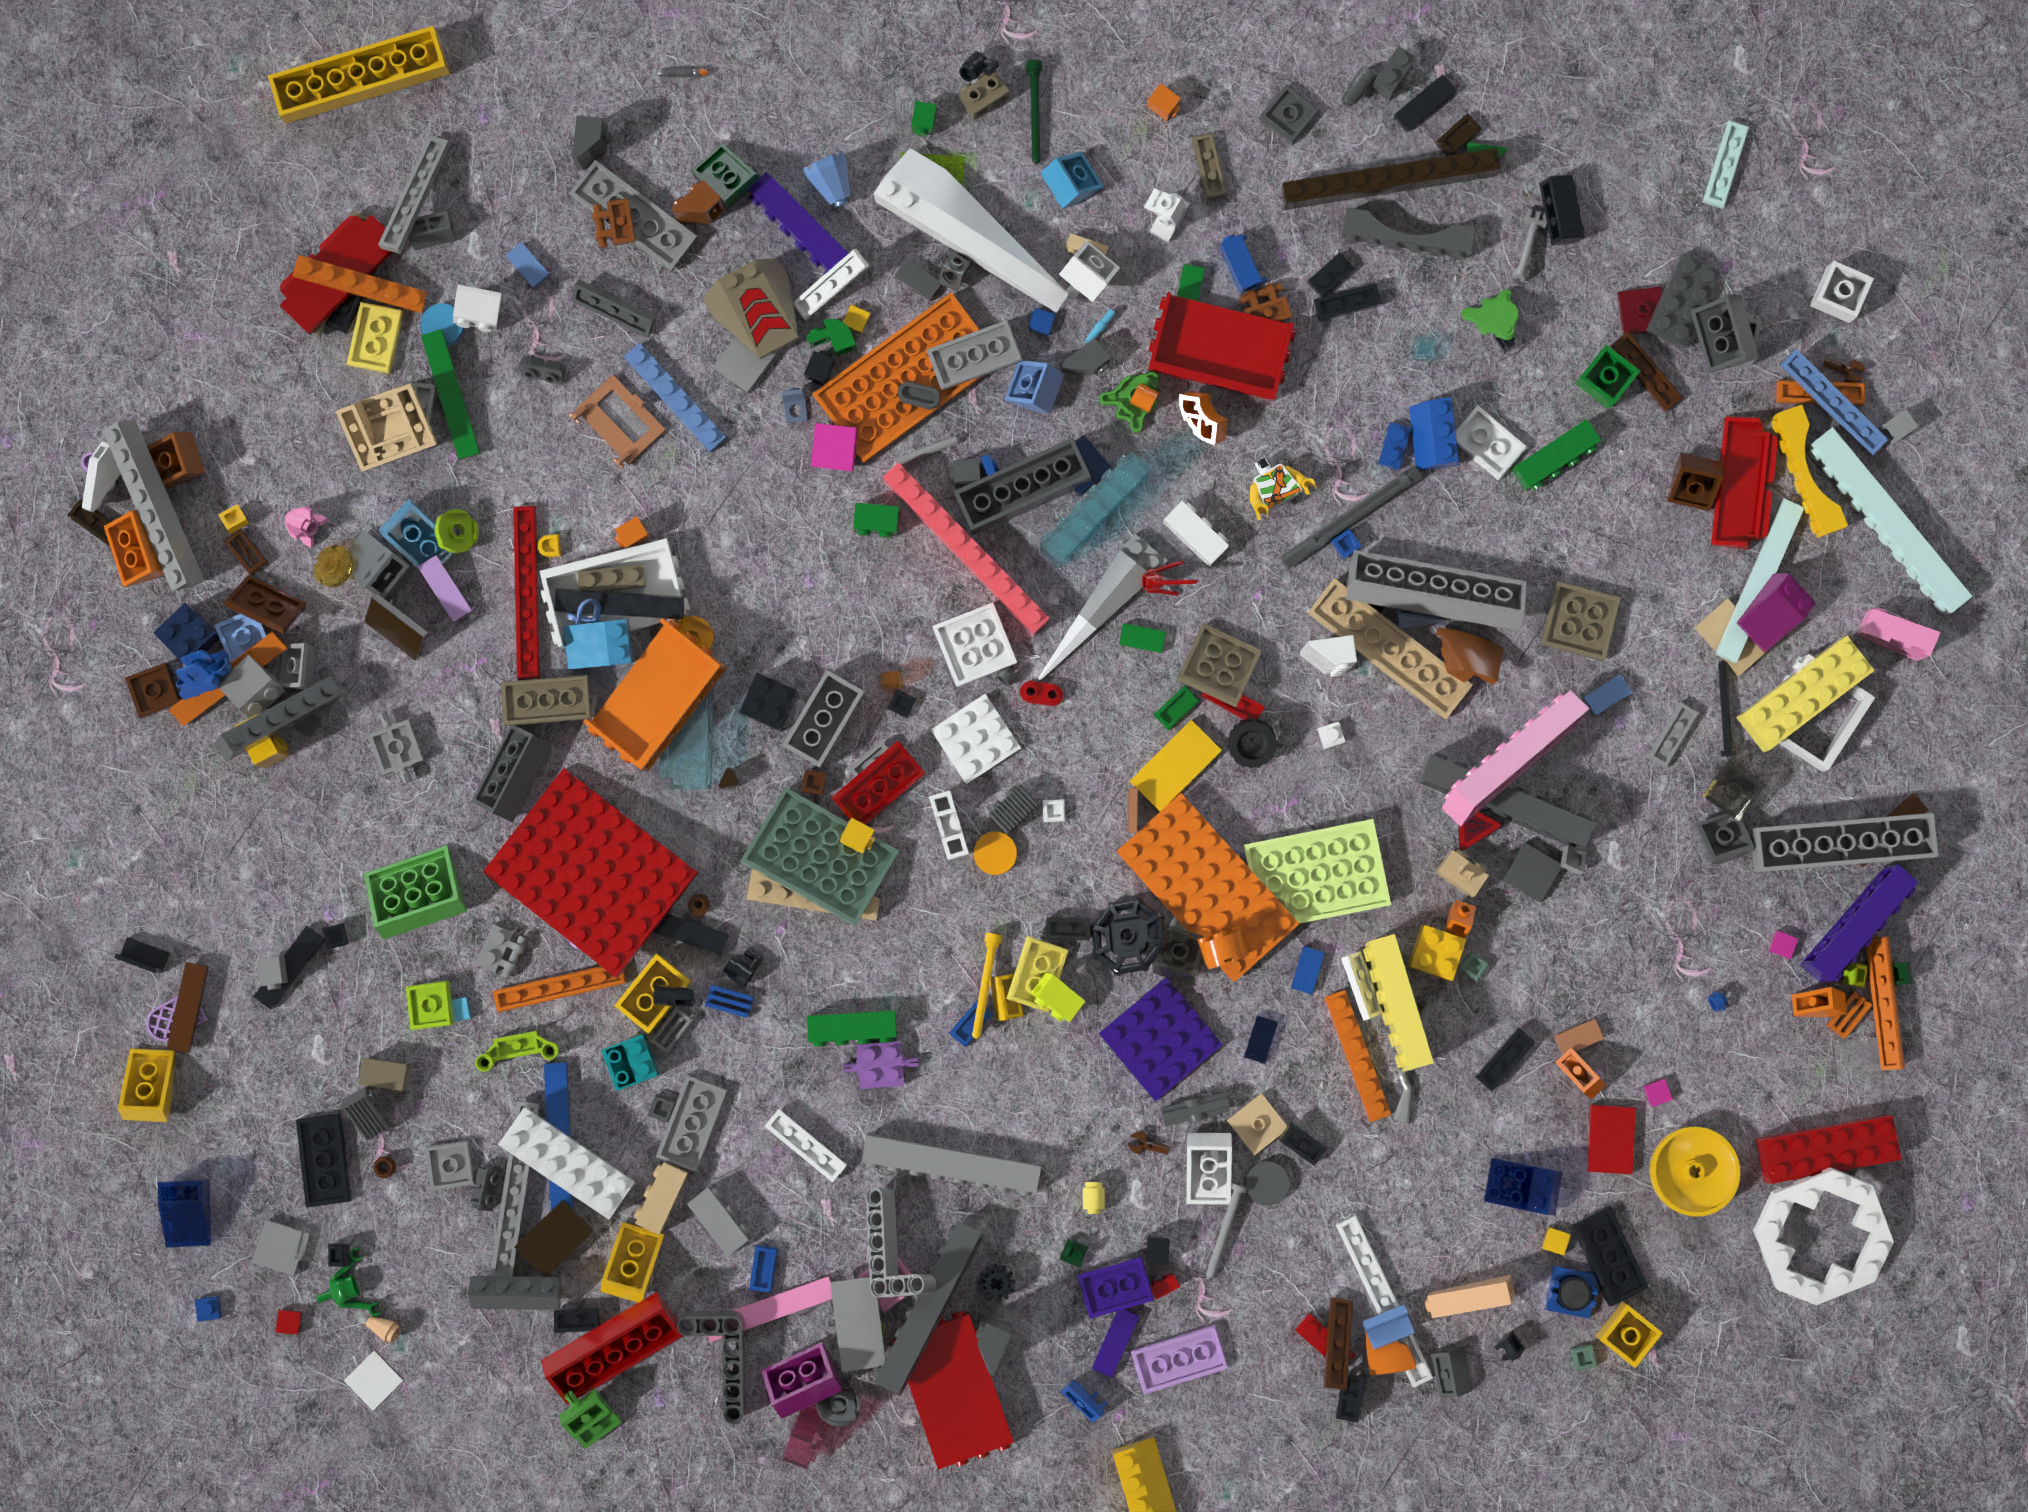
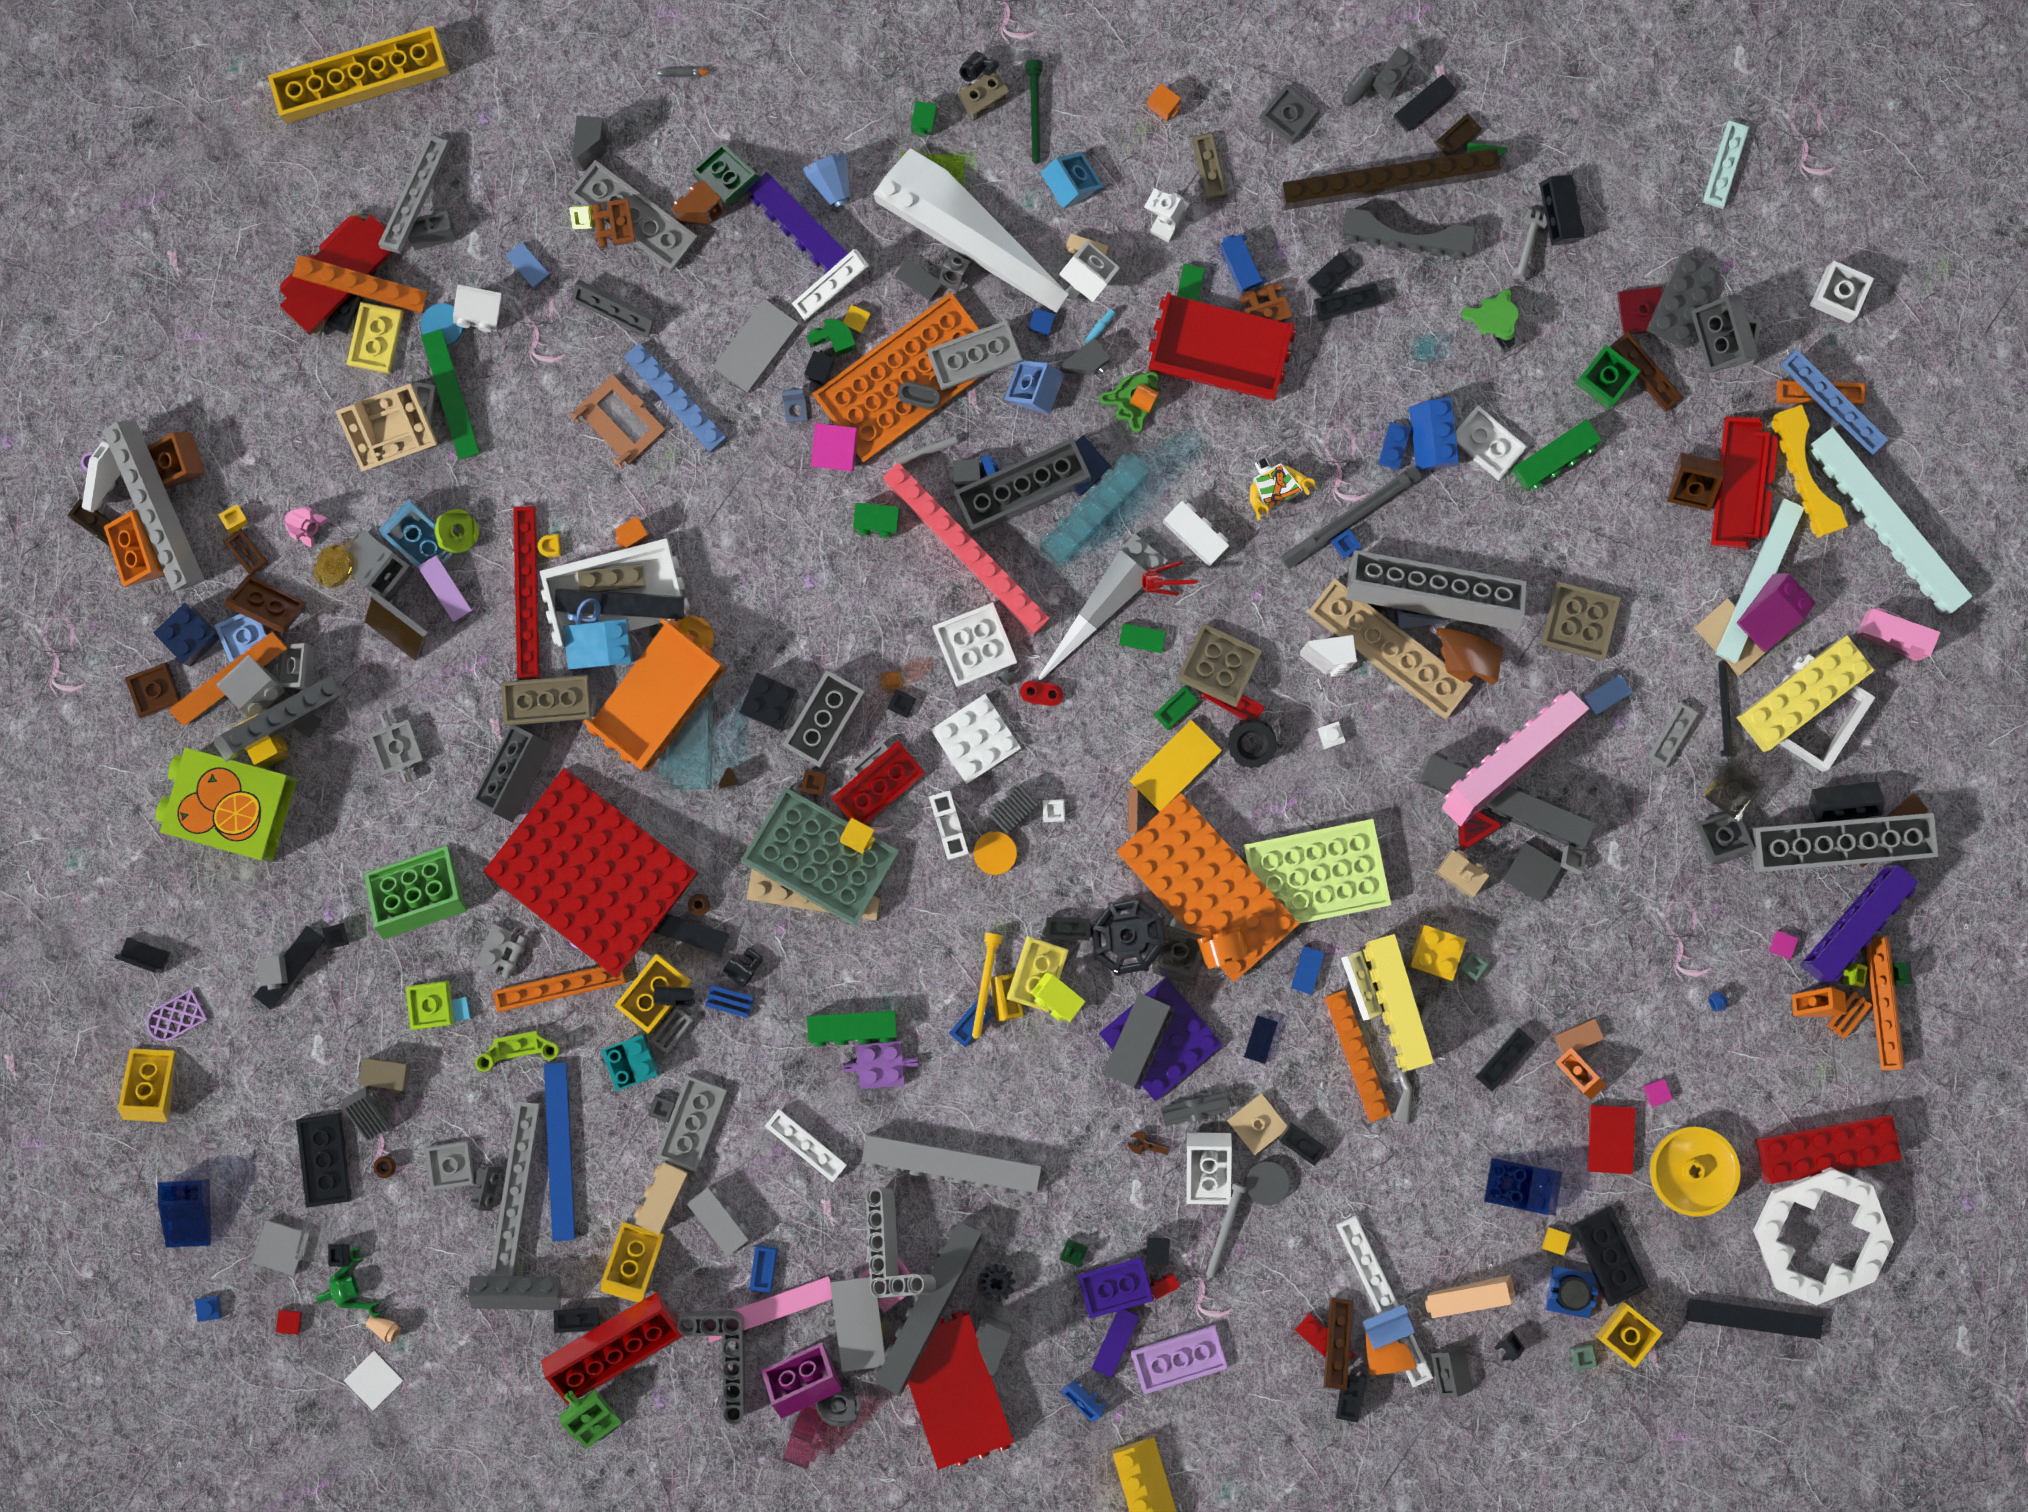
reddish brown tile [167,962,209,1053] -> none
blue piece [175,650,232,700] -> none
white brick [498,1107,635,1220] -> none
dark brown tile [514,1199,594,1277] -> none
dark grey hinge [519,355,566,385] -> none
dark tan wedge [703,258,799,359] -> none
light yellow brick [1083,1182,1105,1214] -> none
orange brick [1179,390,1228,444] -> none
orange brick [1444,900,1476,939] -> none
reddish brown bar [1823,358,1865,383] -> none
light grey brick [1879,409,1919,445] -> none
none -> lime brick [155,747,298,862]
none -> tile [570,205,595,229]
none -> dark grey brick [1103,992,1176,1090]
none -> black tile [1686,1298,1823,1340]
none -> black brick [1809,782,1885,823]

